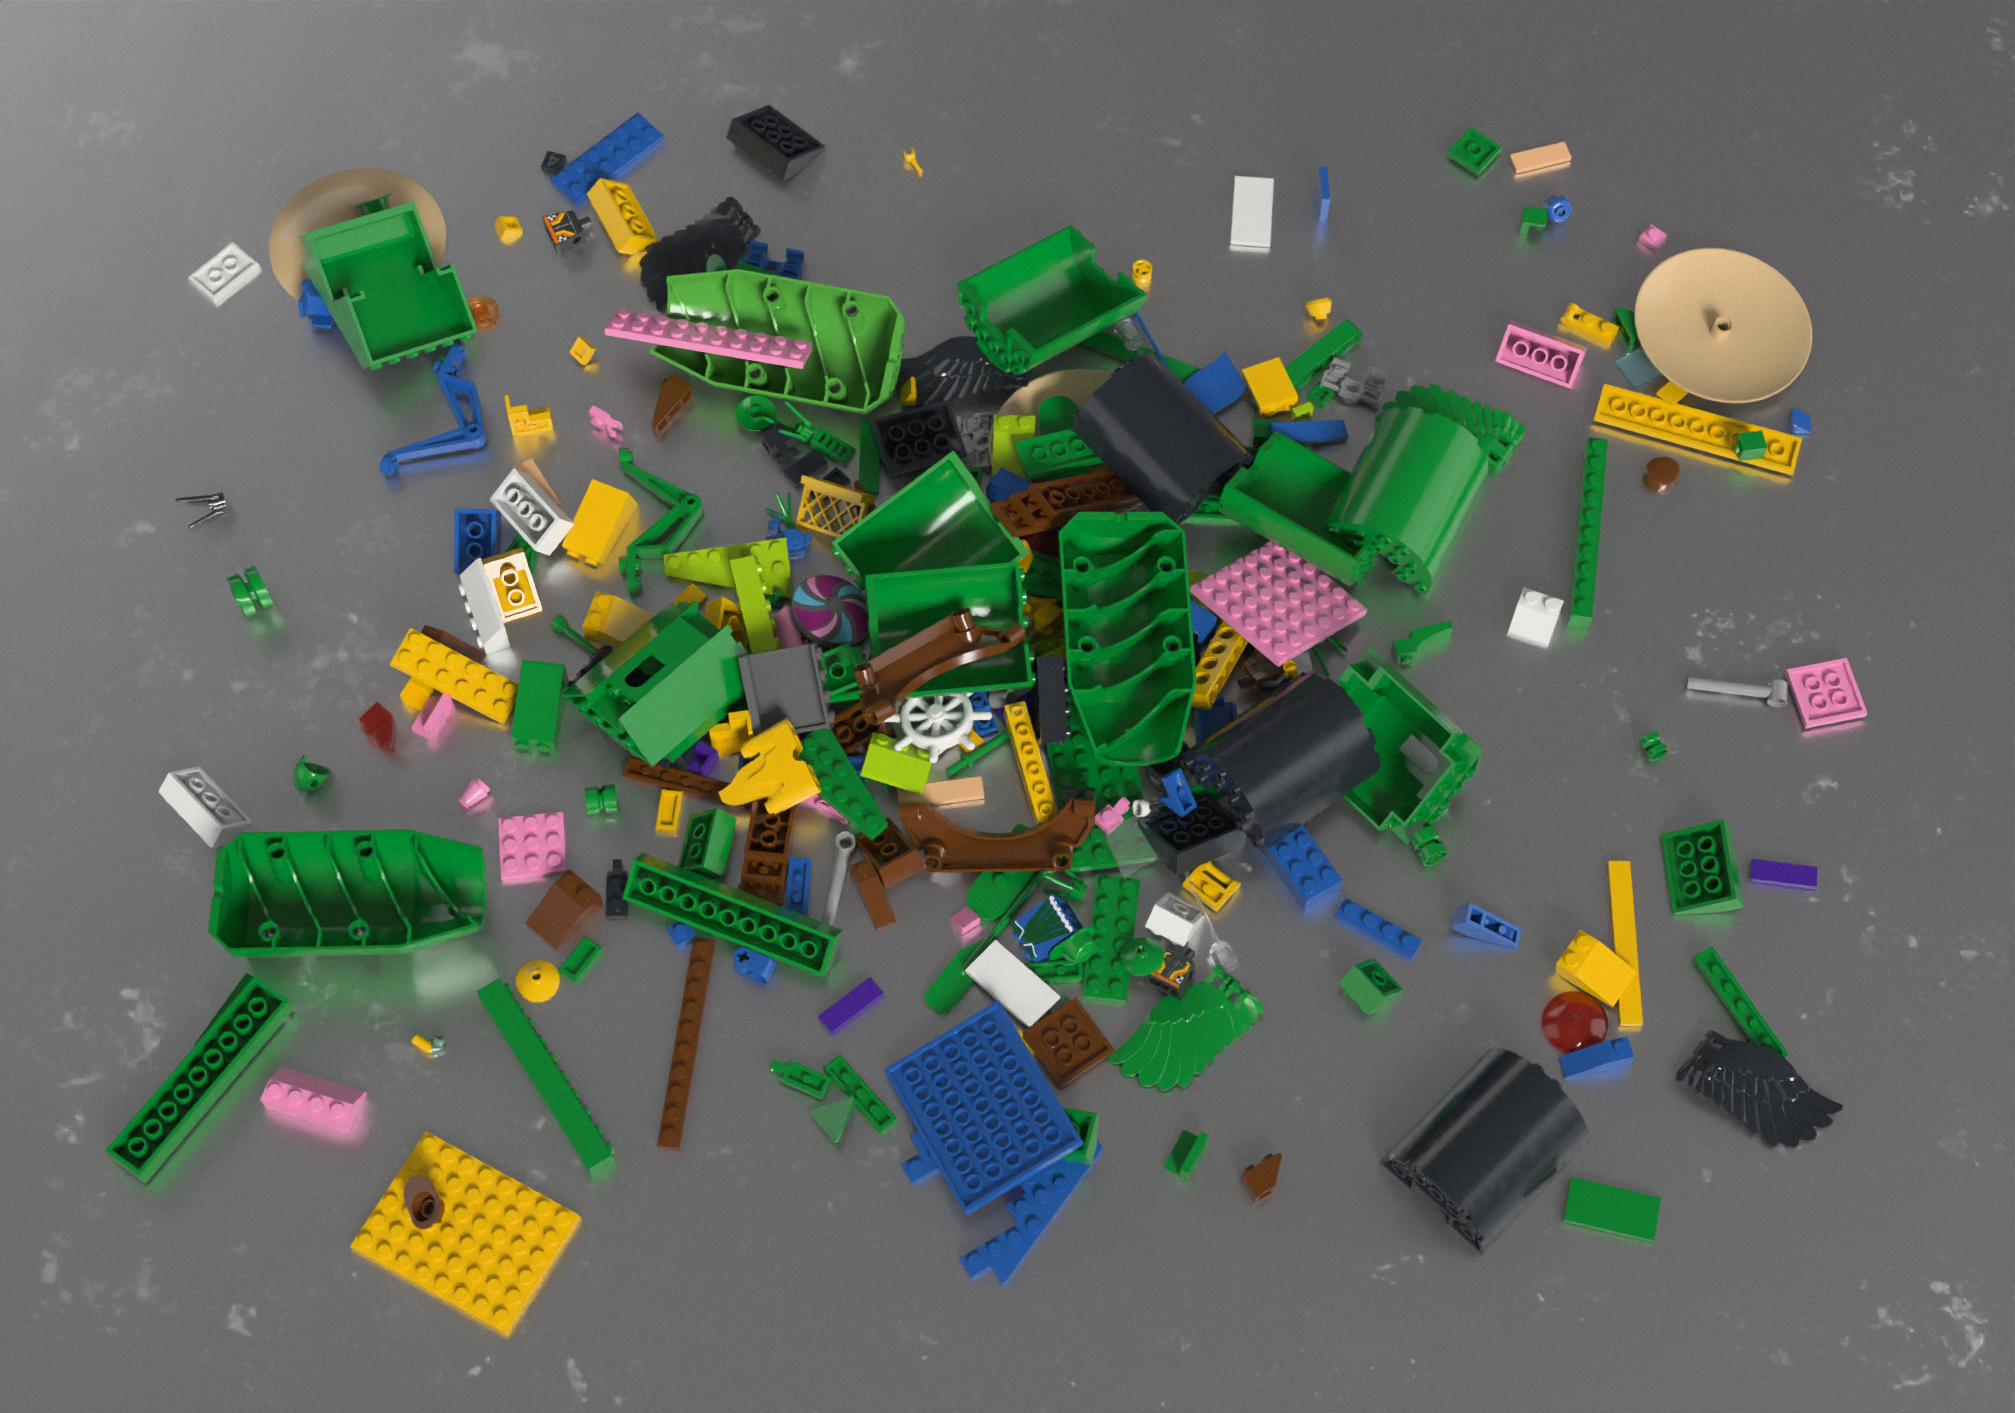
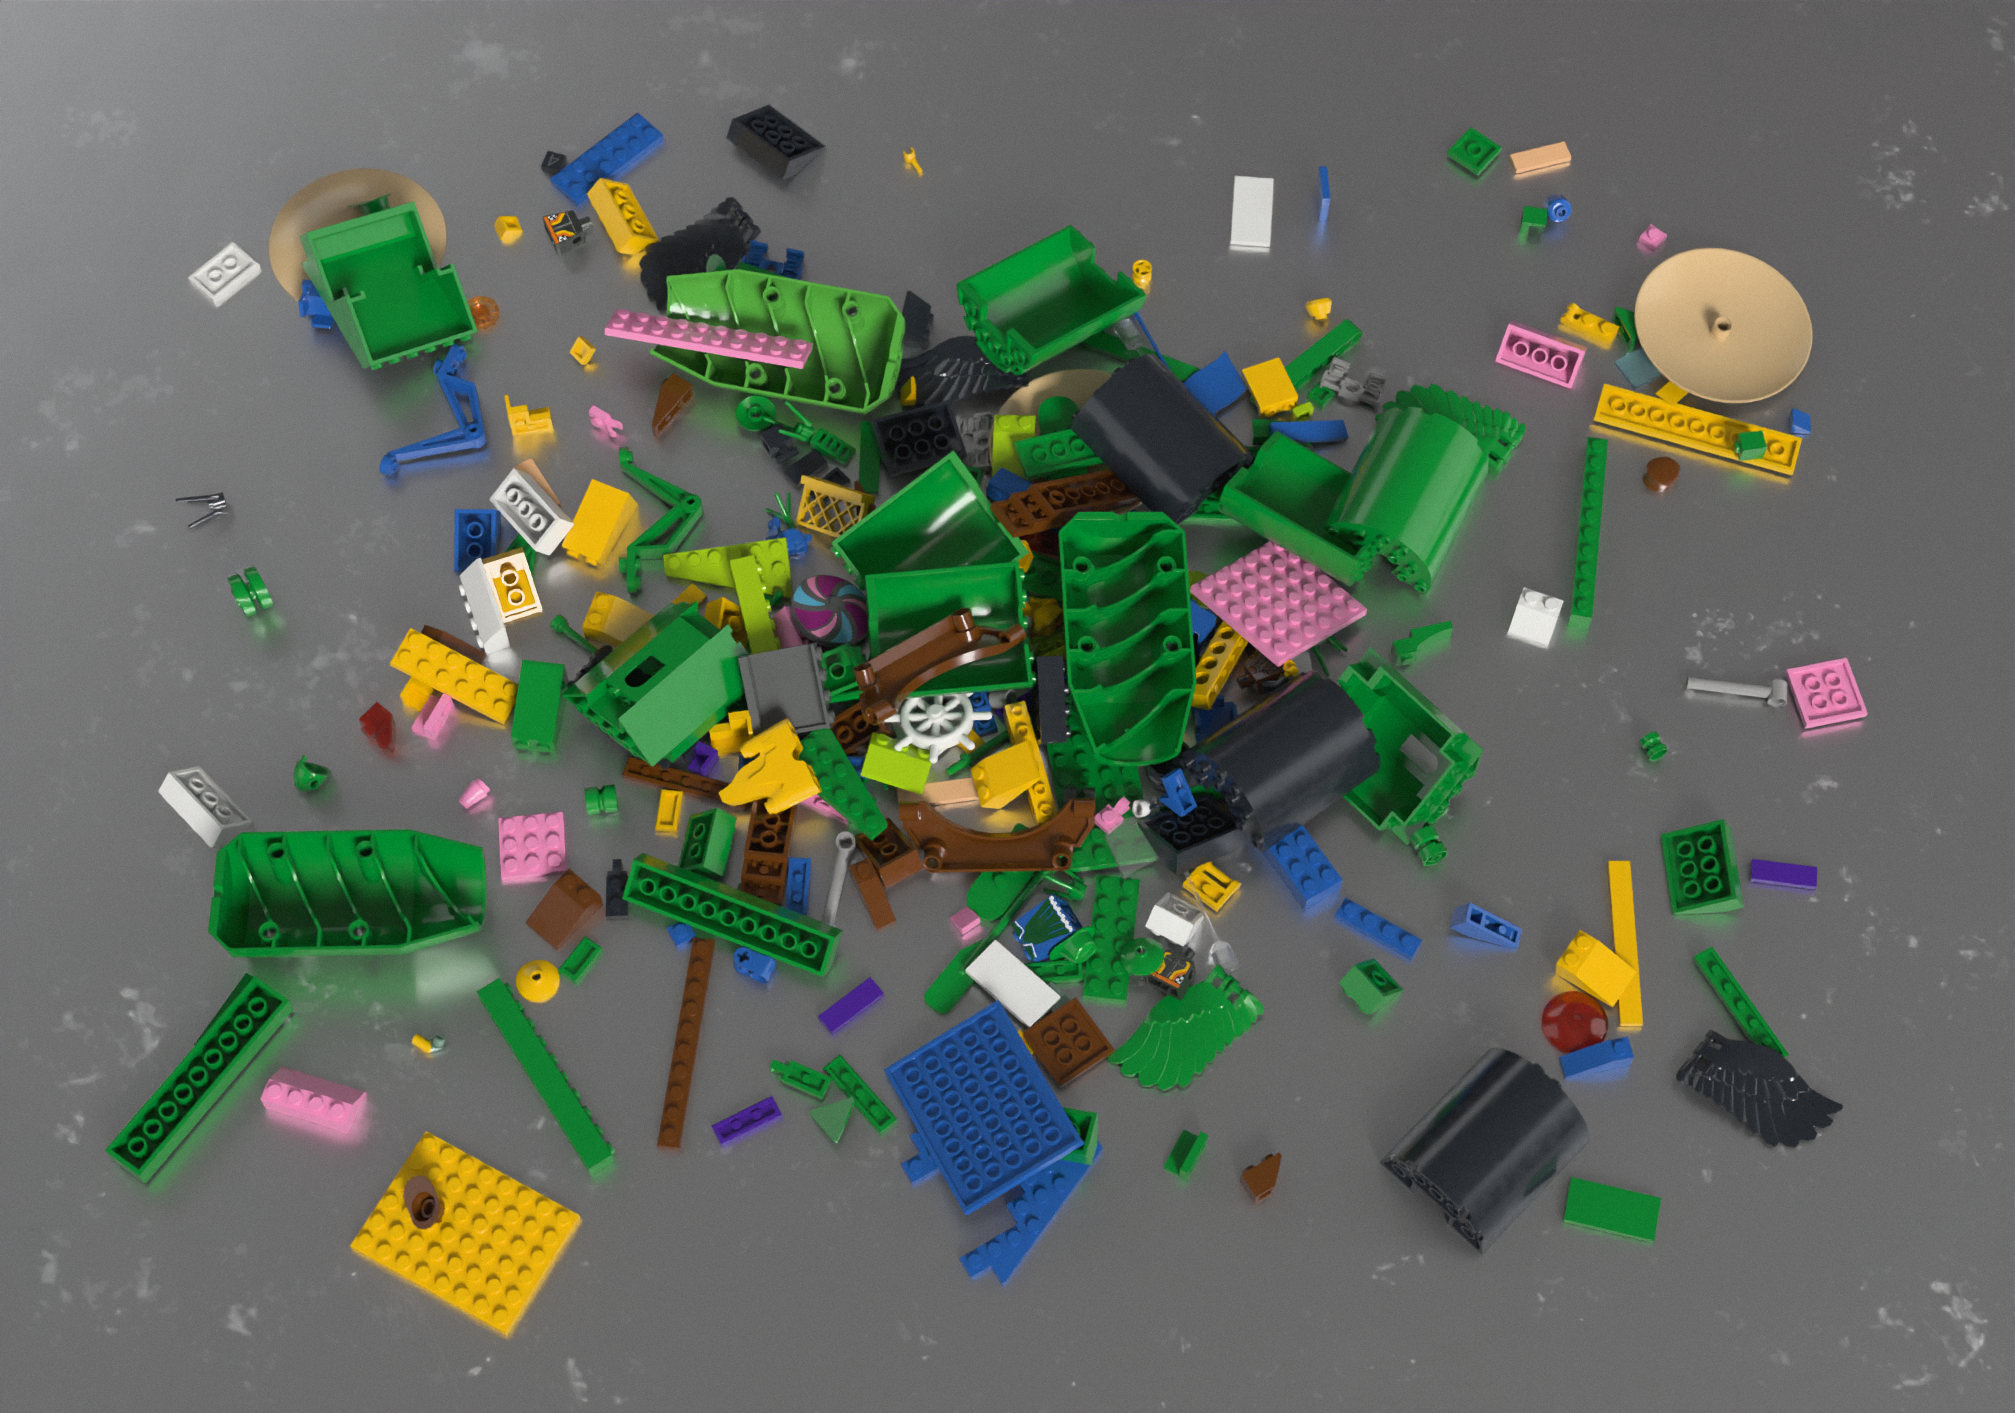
none -> dark purple tile [712,1096,782,1147]
none -> black slope [902,291,934,350]
none -> yellow slope [970,740,1041,809]

